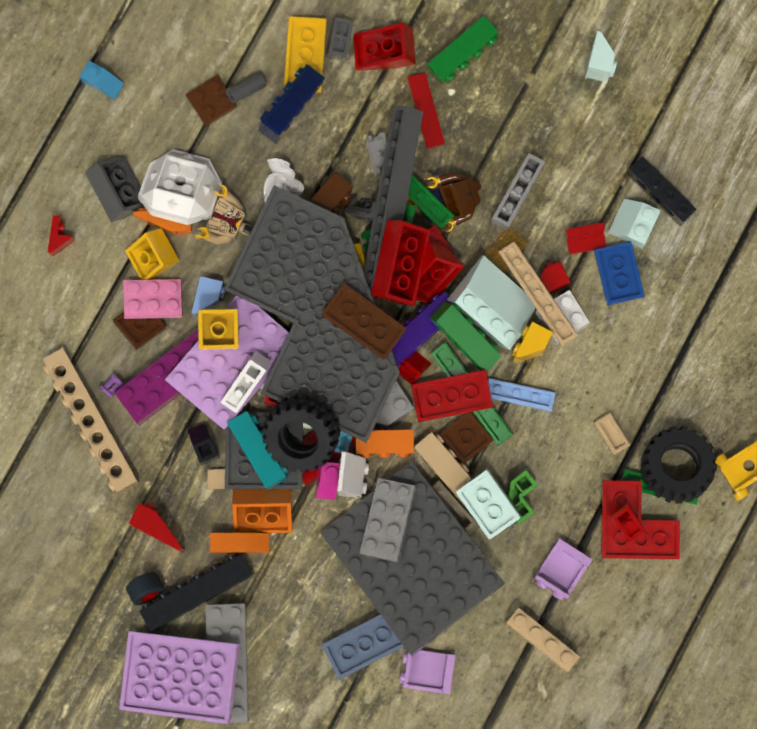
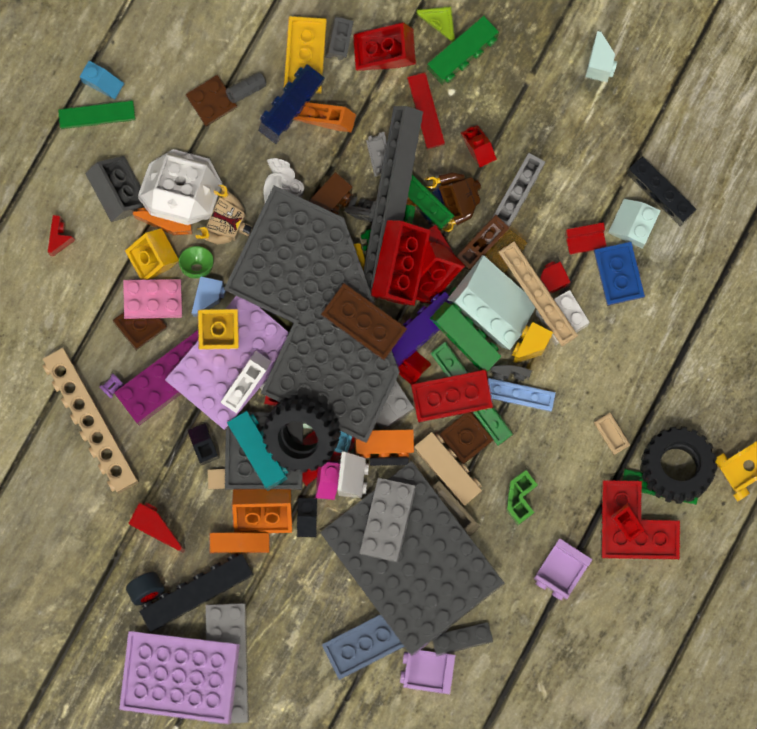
light aqua plate [456,469,522,540] -> none
tan brick [505,608,580,673] -> none
none -> green tile [58,101,136,129]
none -> bright green piece [179,246,214,278]
none -> orange slope [293,101,356,132]
none -> black slope [297,498,317,538]
none -> black tile [370,457,409,466]
none -> lime tile [417,7,455,42]
none -> dark grey plate [432,622,493,656]
none -> reddish brown slope [456,215,509,270]
none -> red slope [461,125,497,167]
none -> dark grey slope [490,365,532,381]

